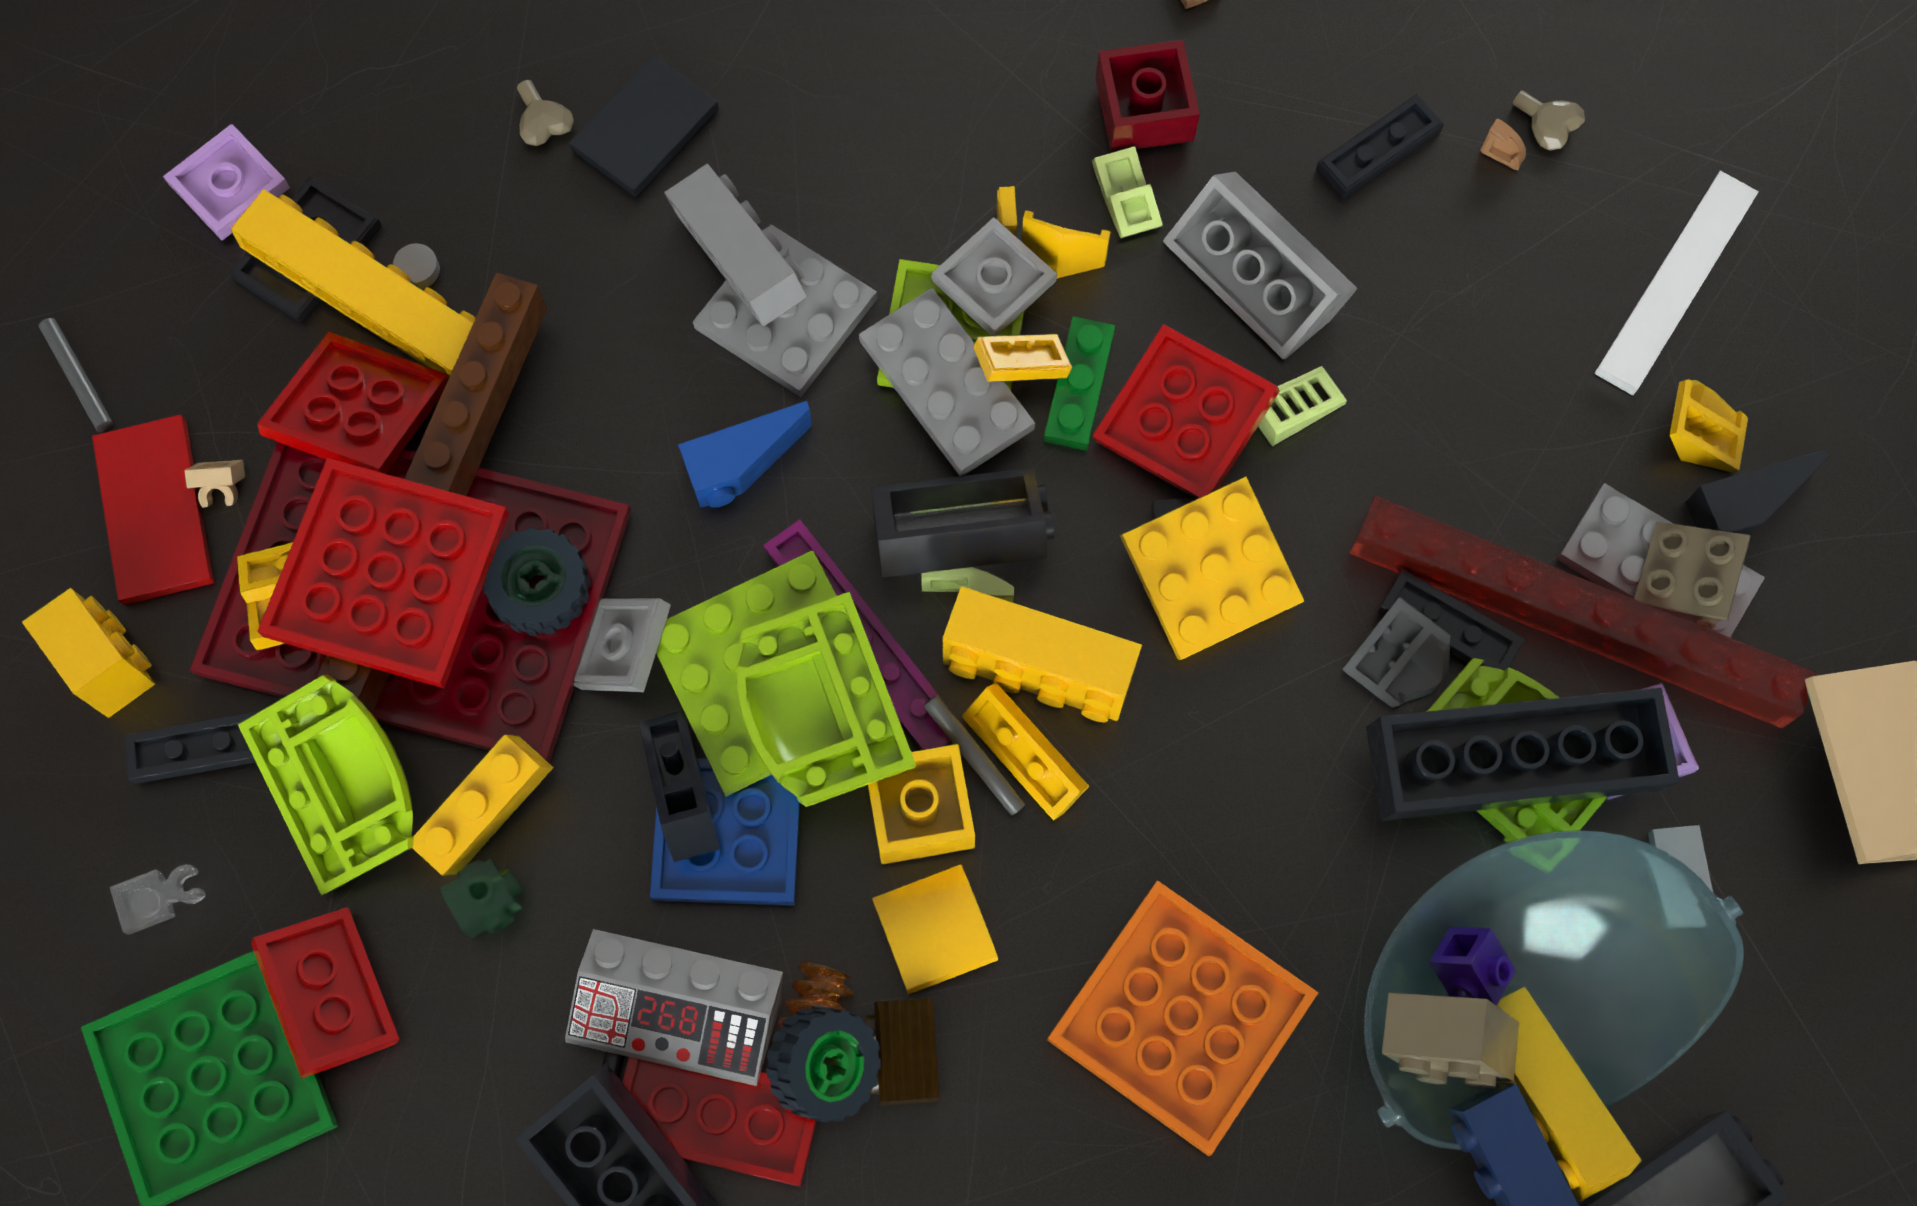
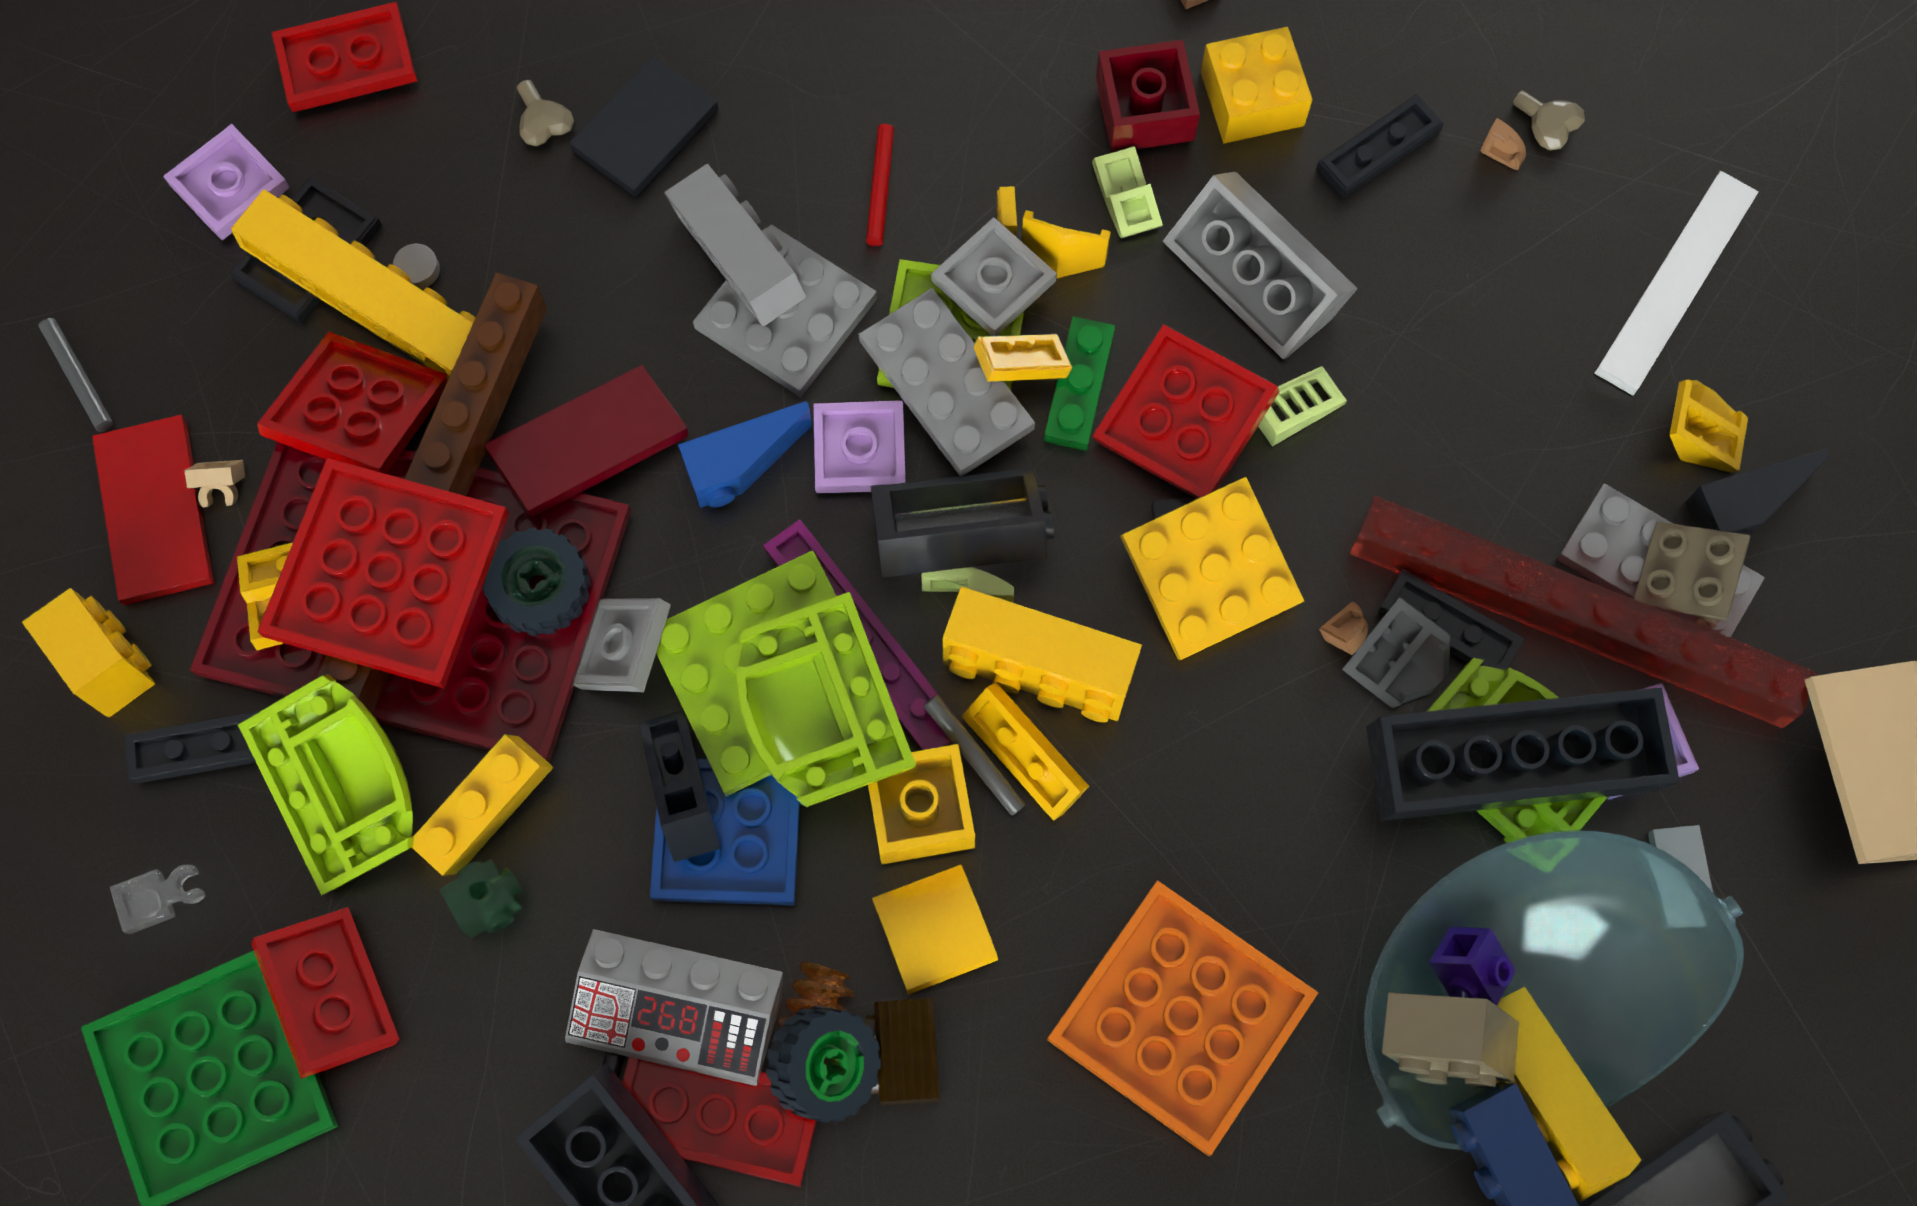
none -> red plate [272,2,417,112]
none -> dark red tile [484,365,688,519]
none -> lavender plate [813,401,906,493]
none -> red bar [866,124,894,247]
none -> yellow brick [1200,27,1313,144]
none -> medium nougat tile [1319,602,1368,655]

